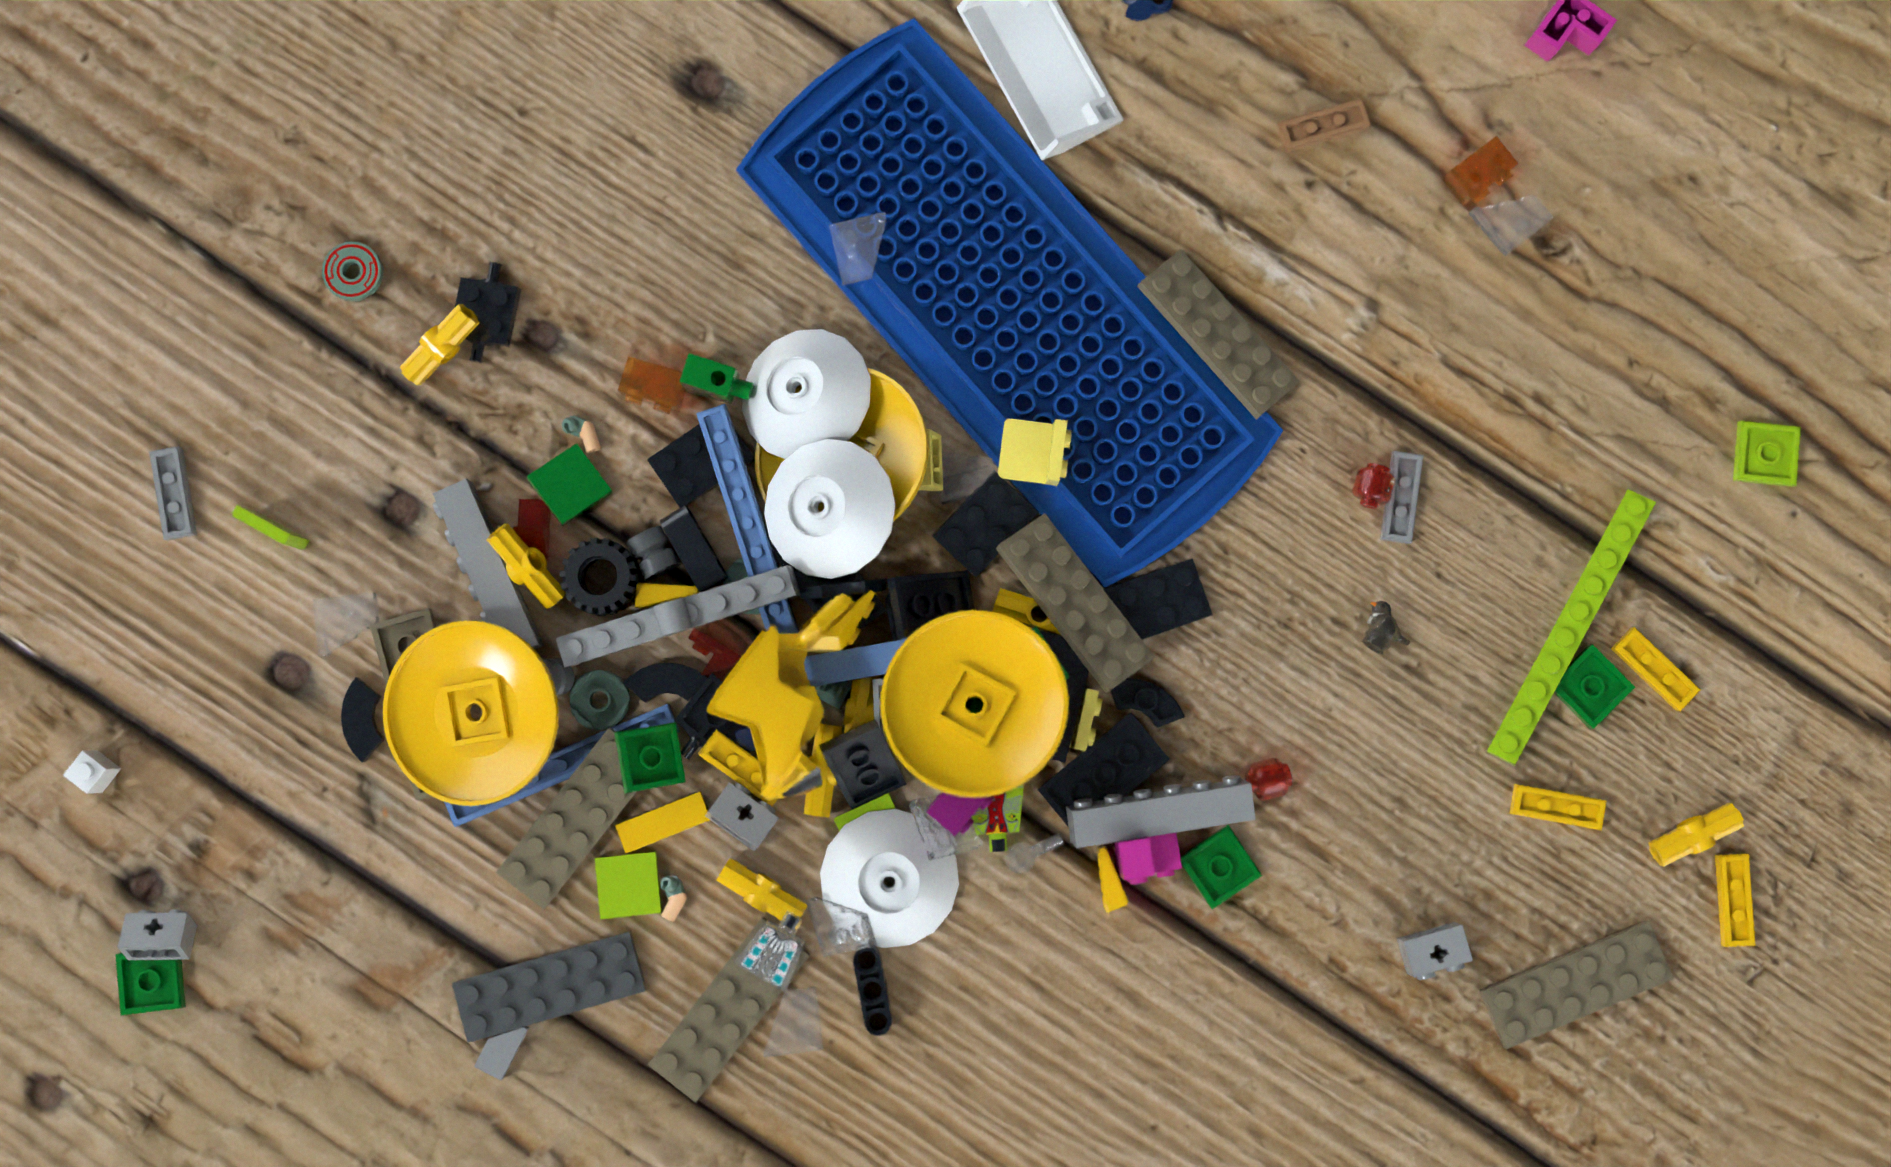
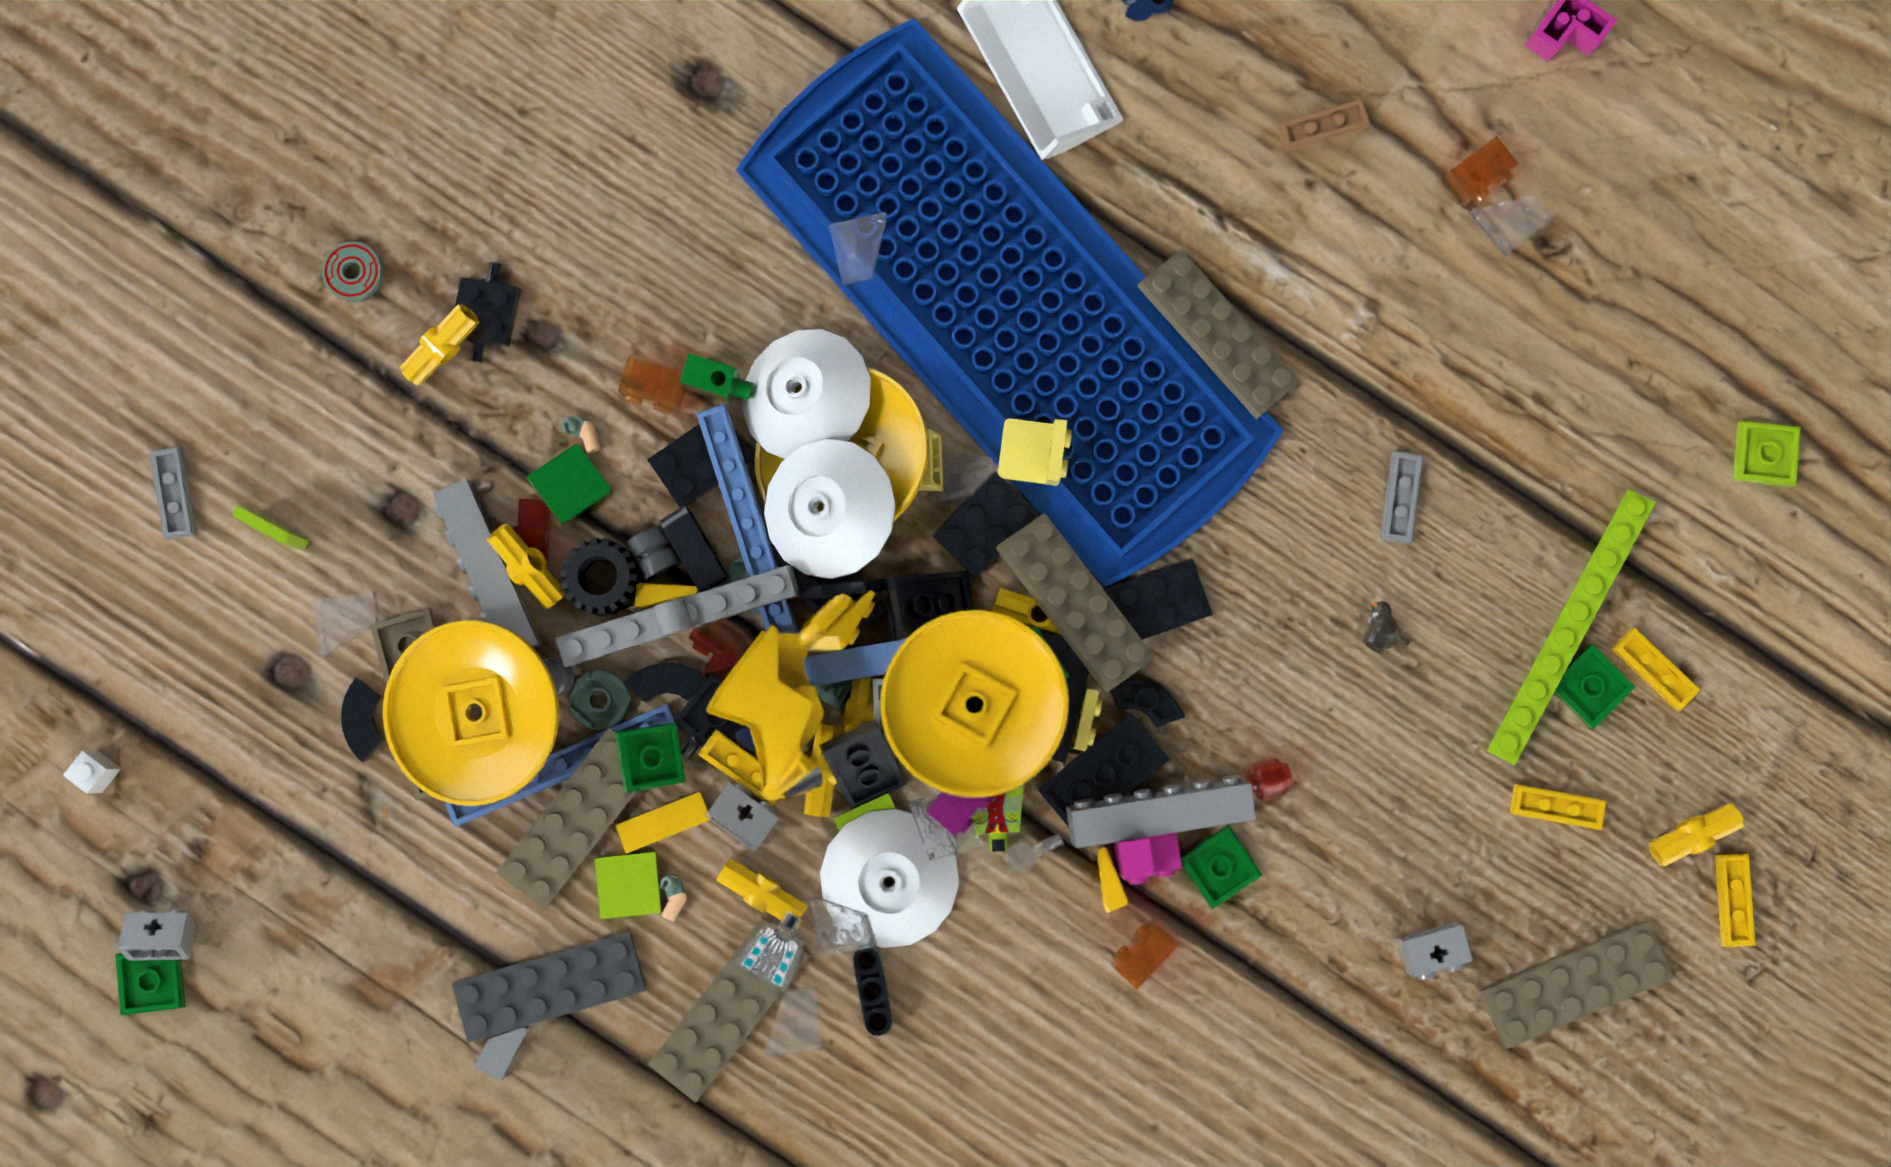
clear red head [1352,463,1396,509] -> none
none -> clear orange brick [1111,920,1179,990]

